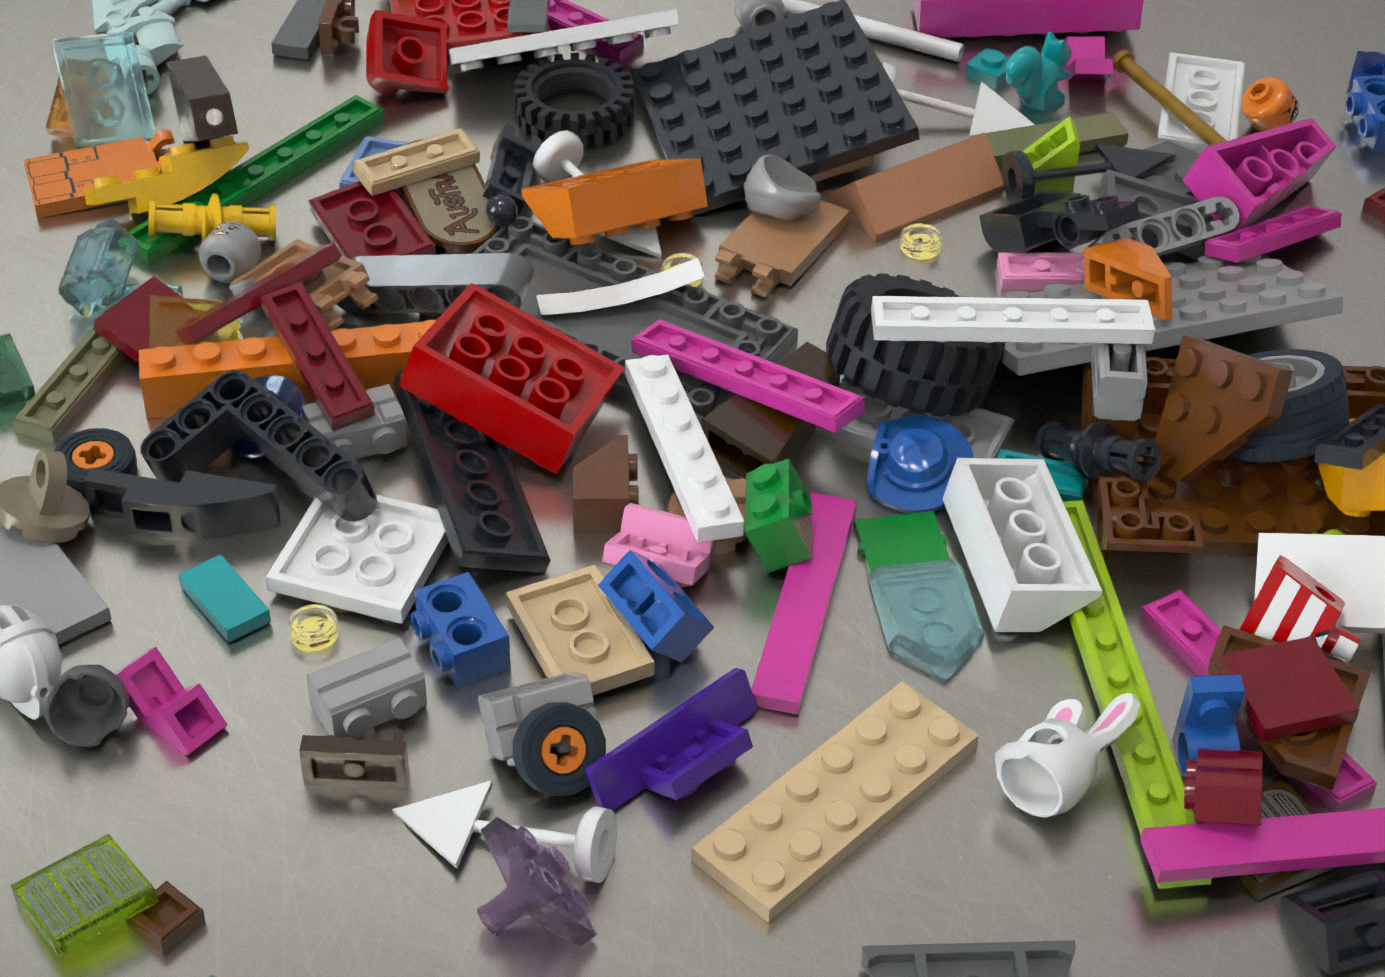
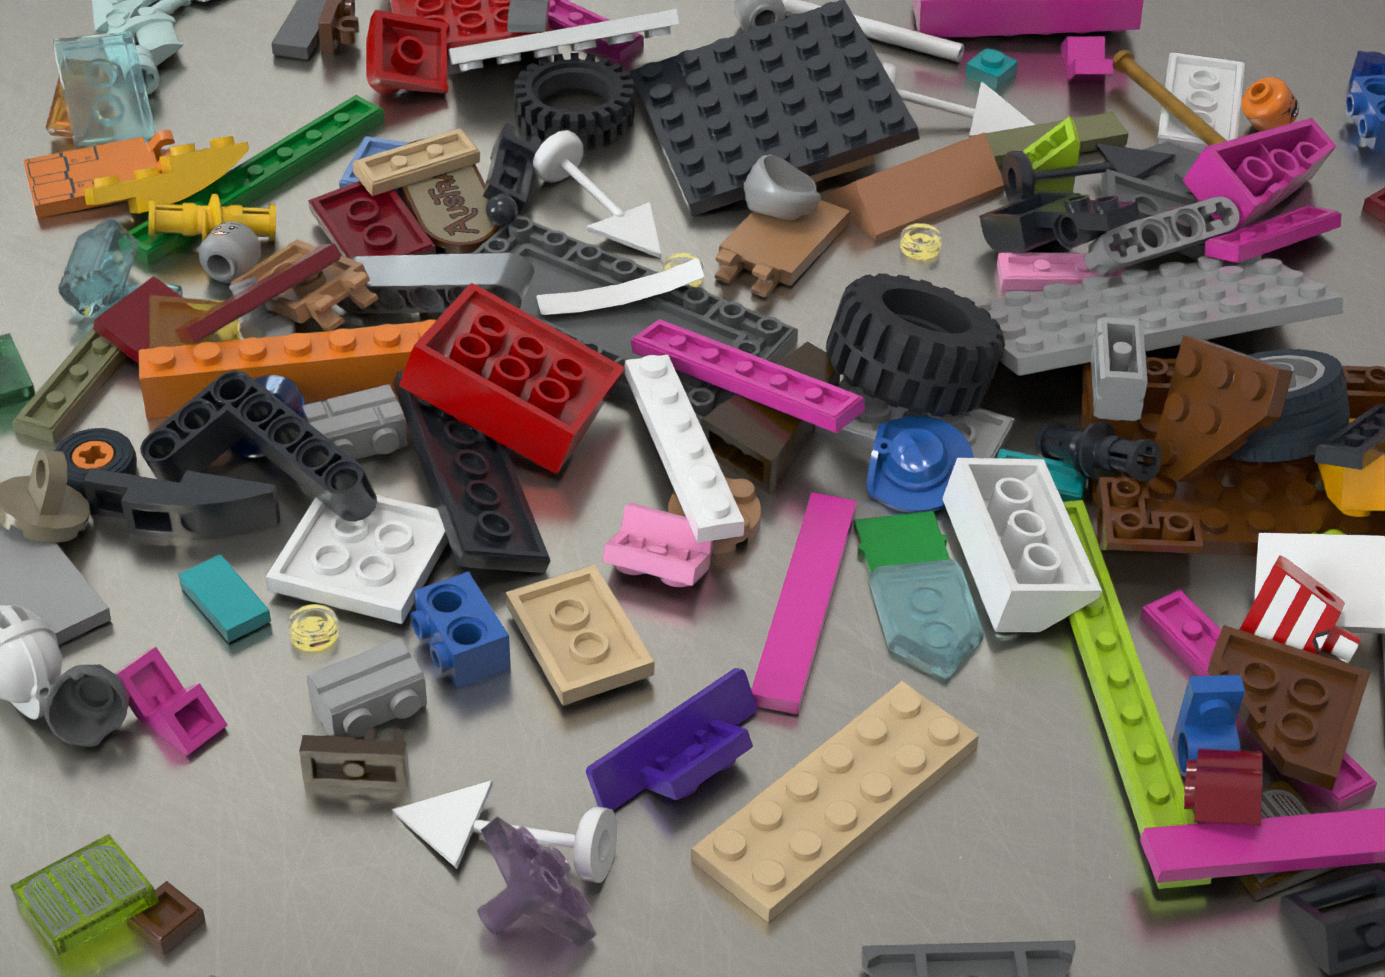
dark brown slope [166,55,238,141] -> none
dark red tile [260,282,375,431] -> none
light grey brick [478,671,598,766] -> none
black bush [513,702,606,796] -> none
orange slope [521,158,708,245] -> none
reddish brown slope [573,435,639,533] -> none
blue brick [598,550,714,663] -> none
green brick [744,459,813,573] -> none
white plate [871,296,1155,345] -> none
white piece [994,693,1140,818] -> none
teal animal [1006,32,1072,111] -> none
orange slope [1084,238,1172,321] -> none
dark red tile [1218,636,1360,741] -> none

